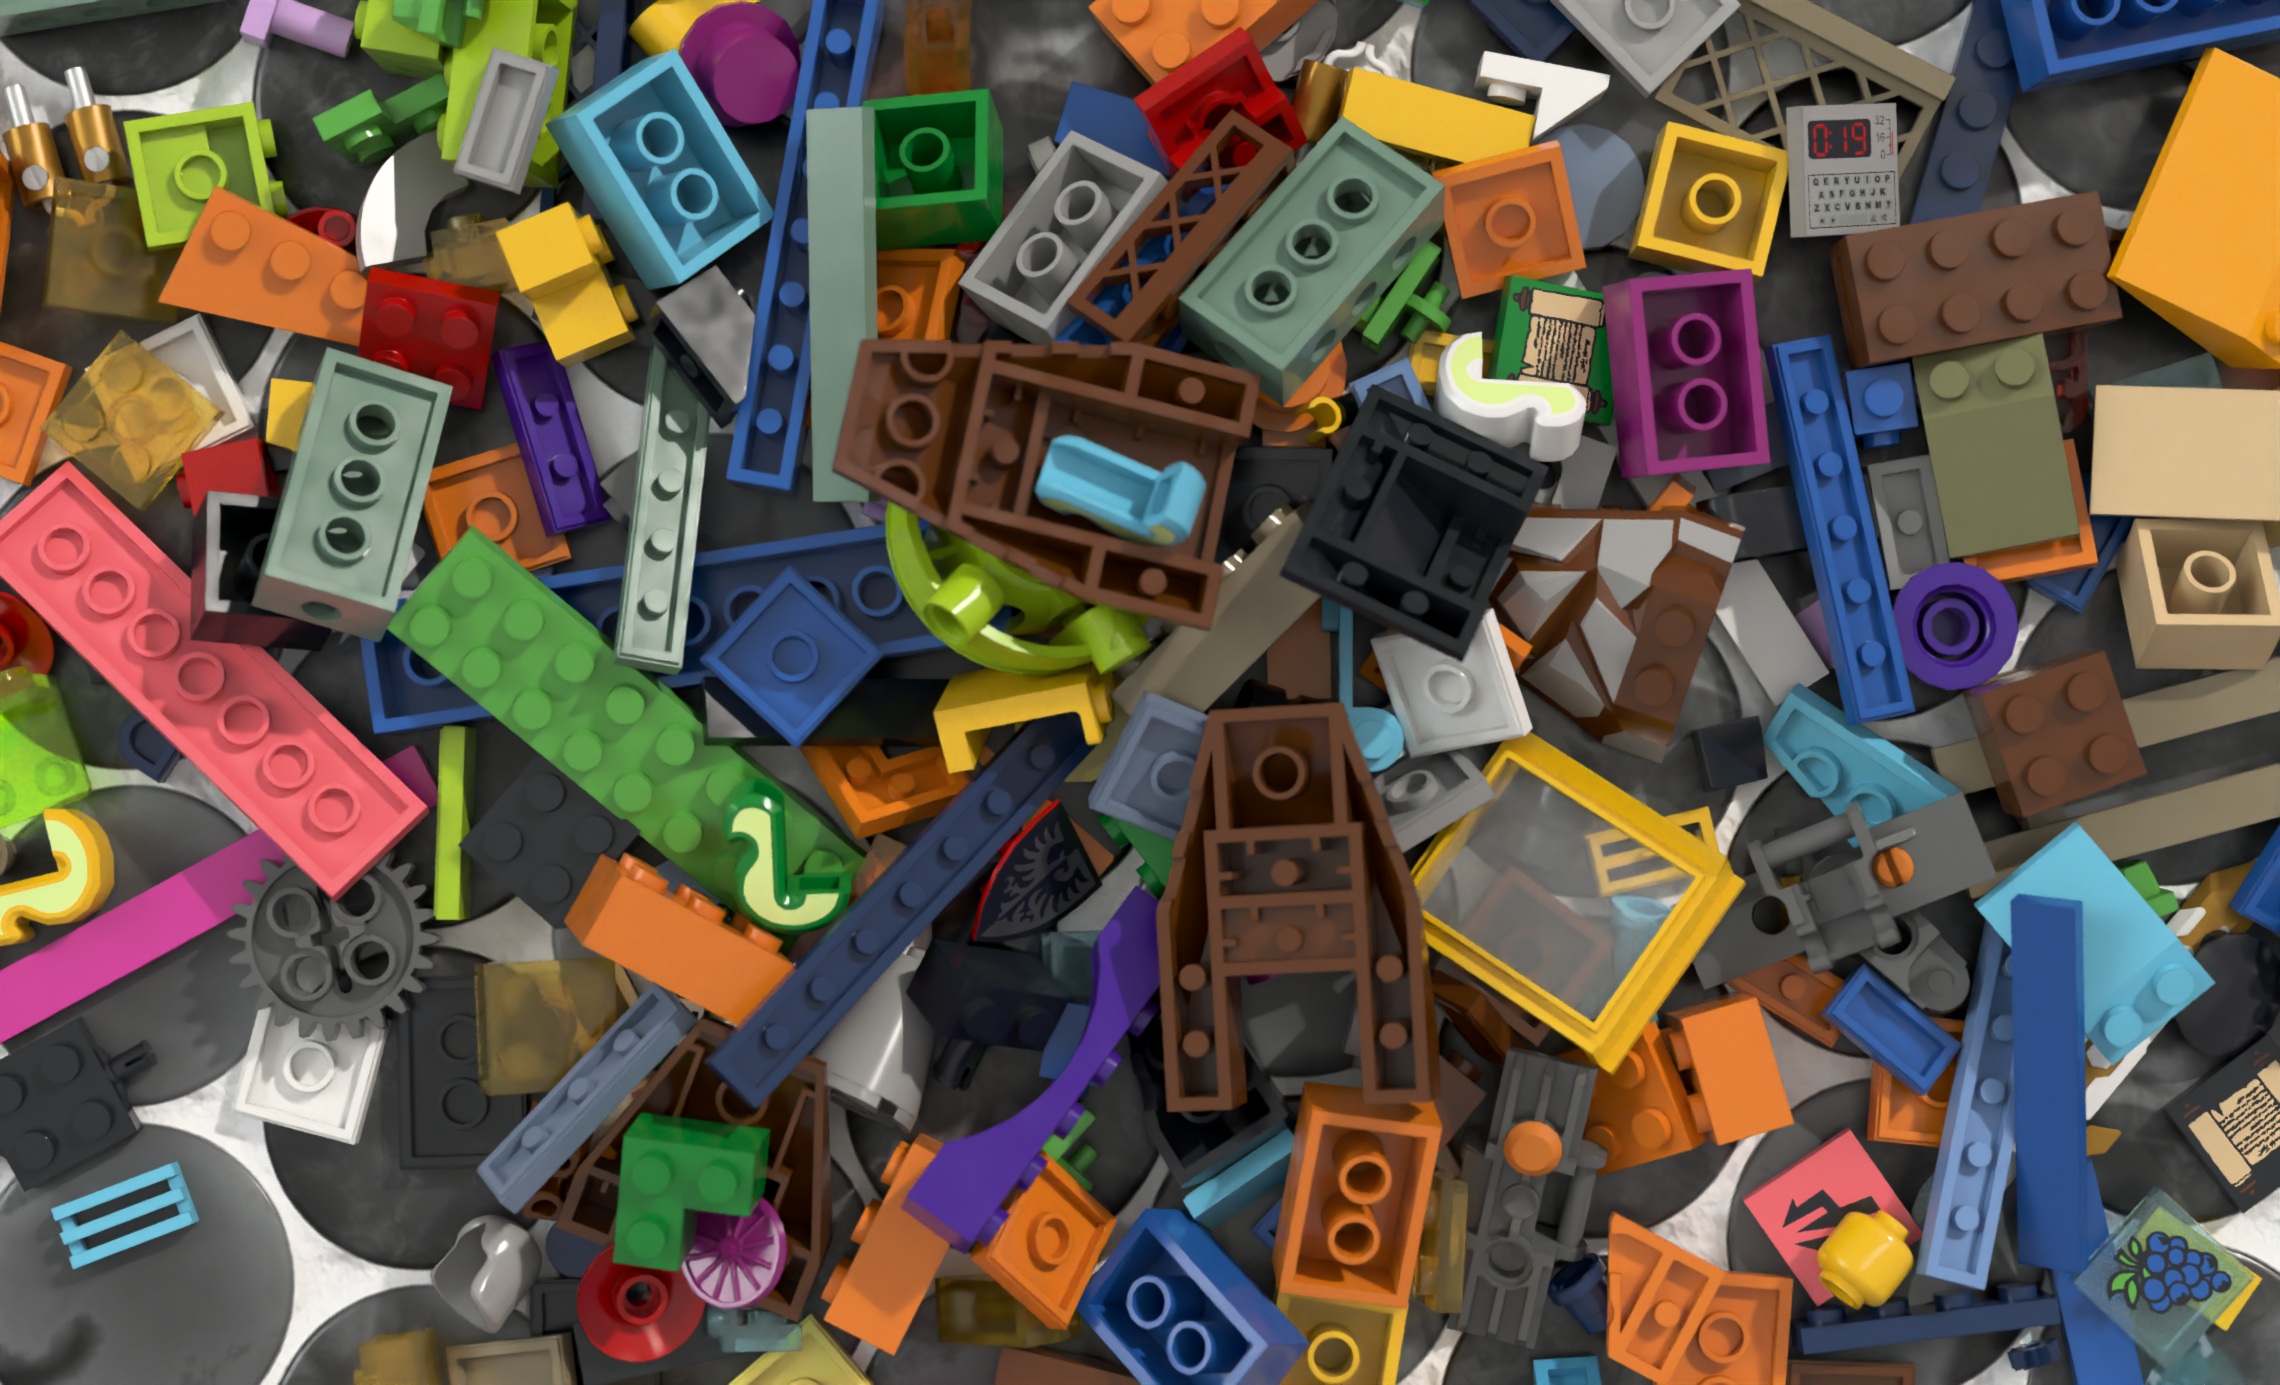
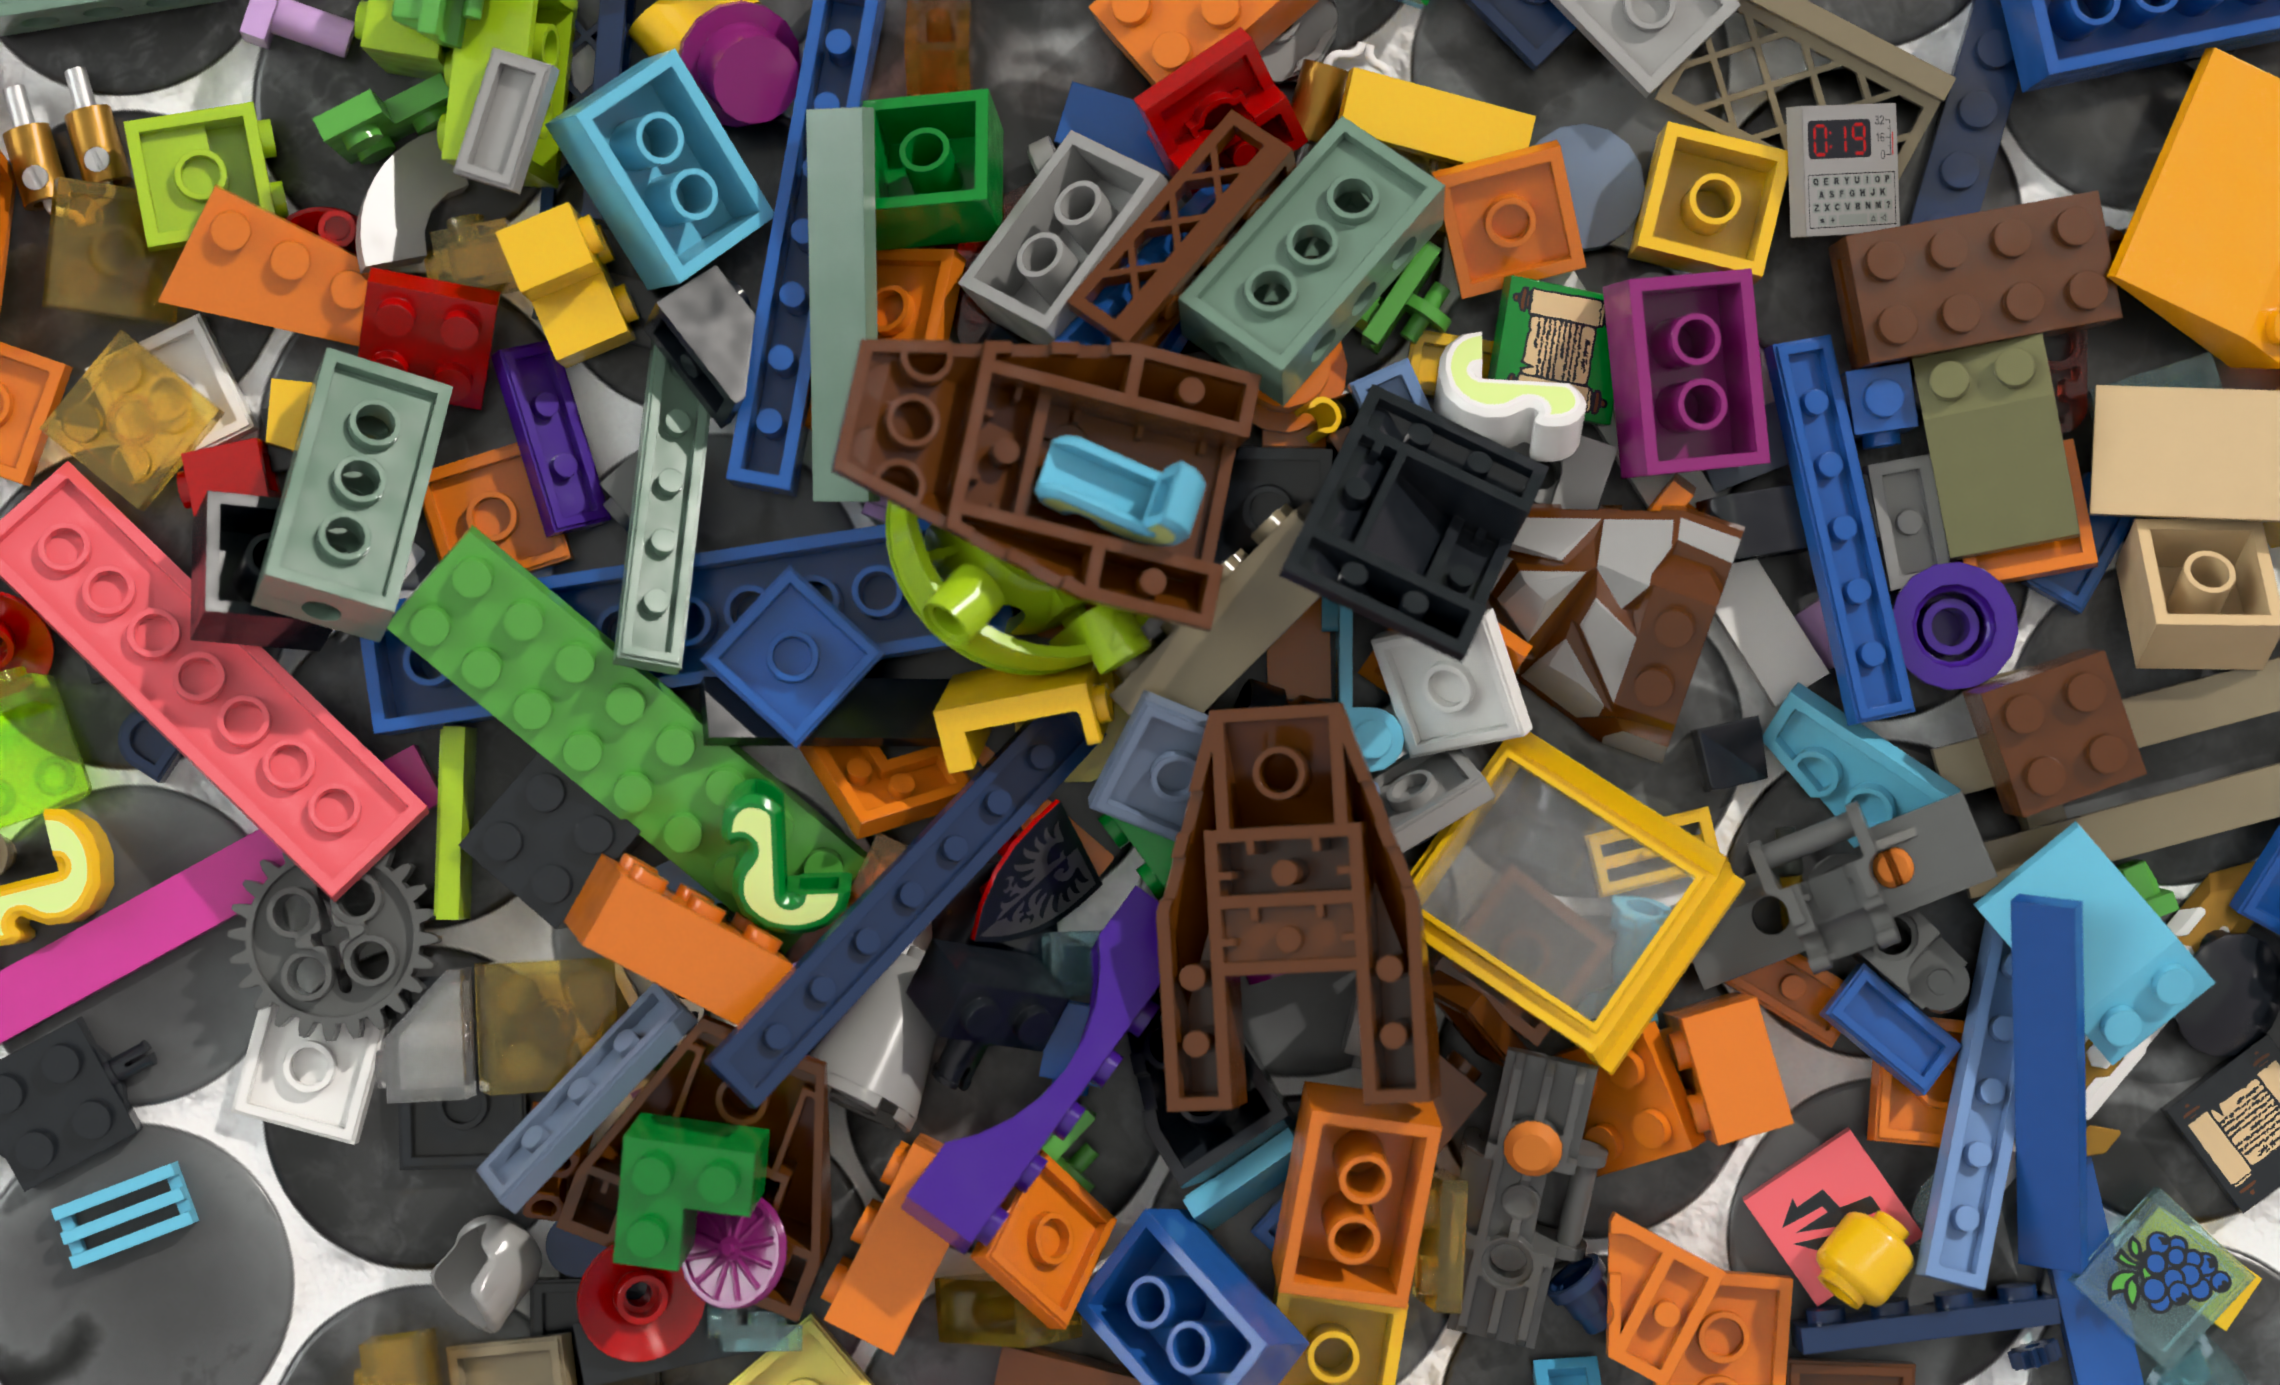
white slope [1474,51,1610,147] -> none
none -> clear slope [375,967,477,1104]

